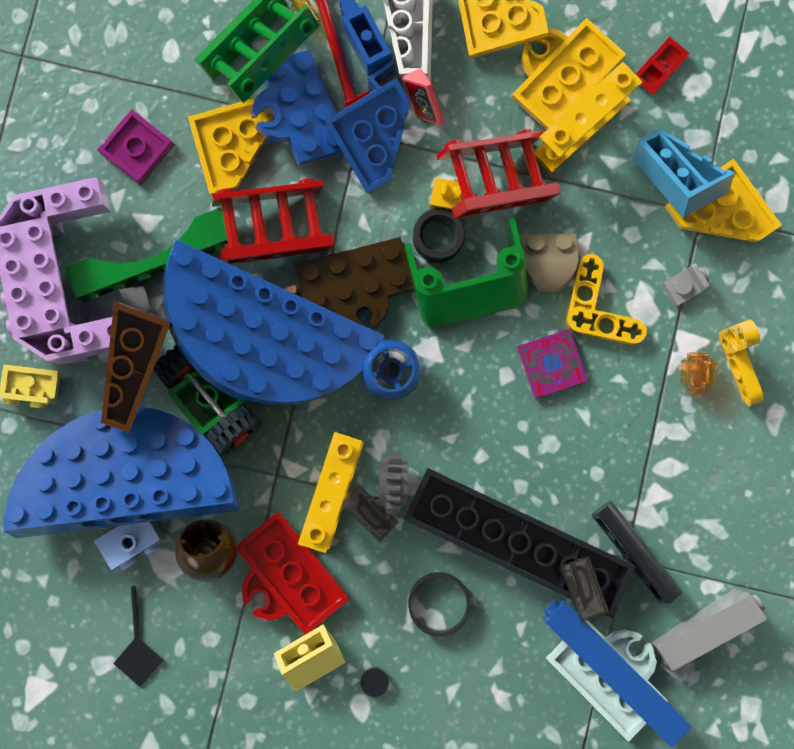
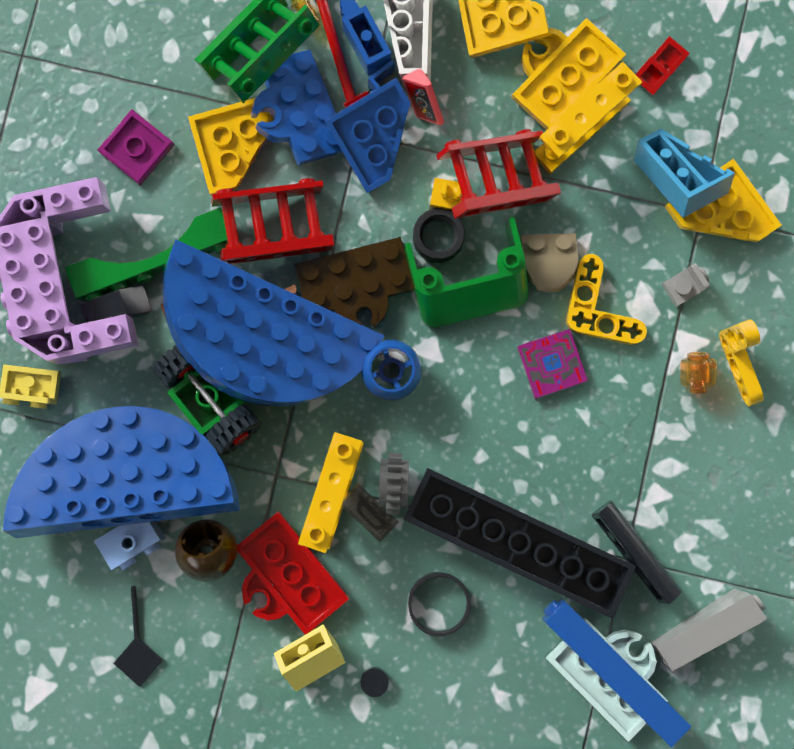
reddish brown wedge [101,301,171,433] -> none
clear smoke tile [560,556,609,622] -> none

